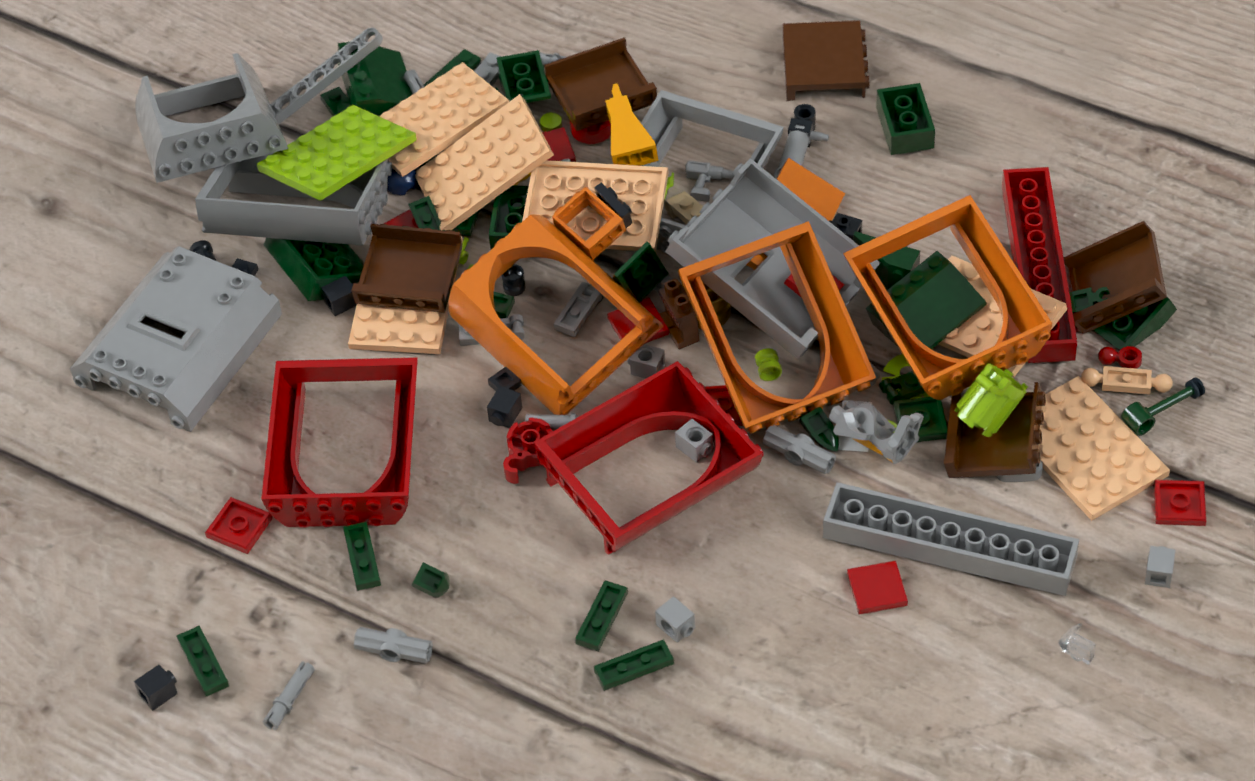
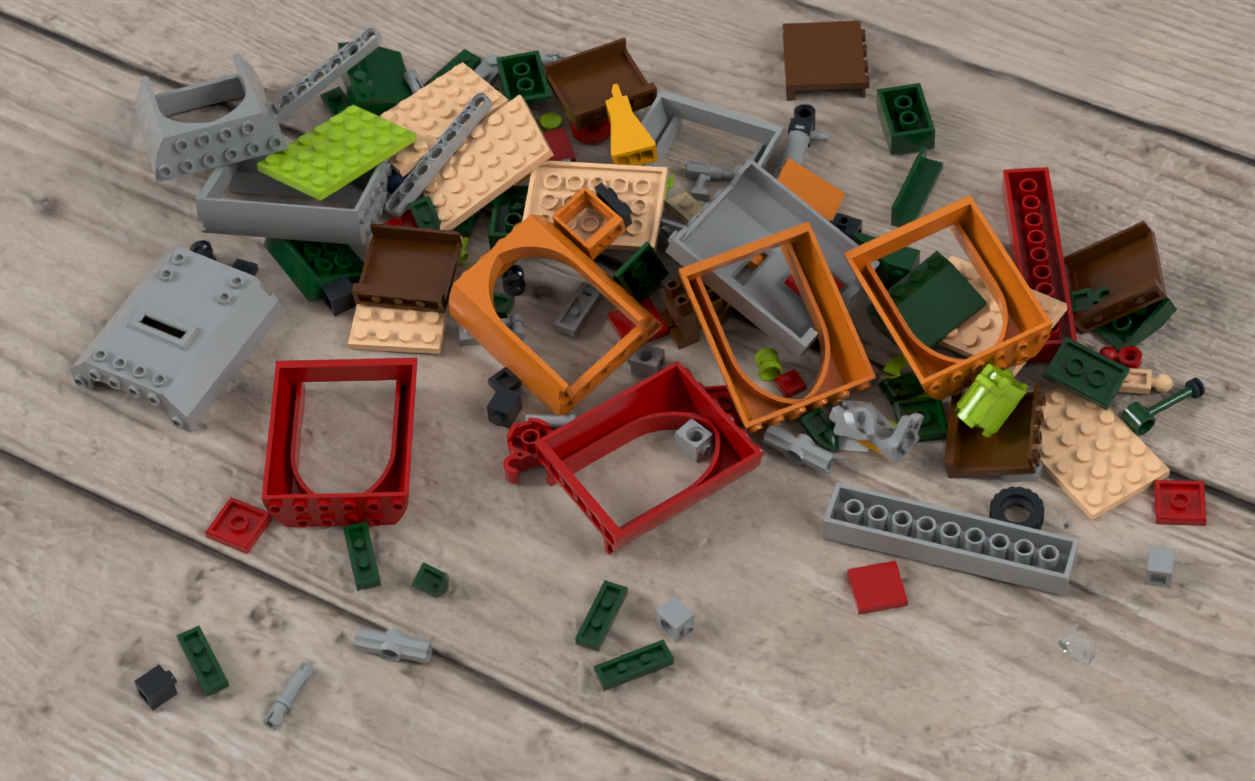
none -> light grey beam [385,93,492,218]
none -> red tile [774,369,806,398]
none -> dark green panel [891,146,943,228]
none -> black tyre [989,486,1045,530]
none -> dark green tile [1043,336,1130,410]

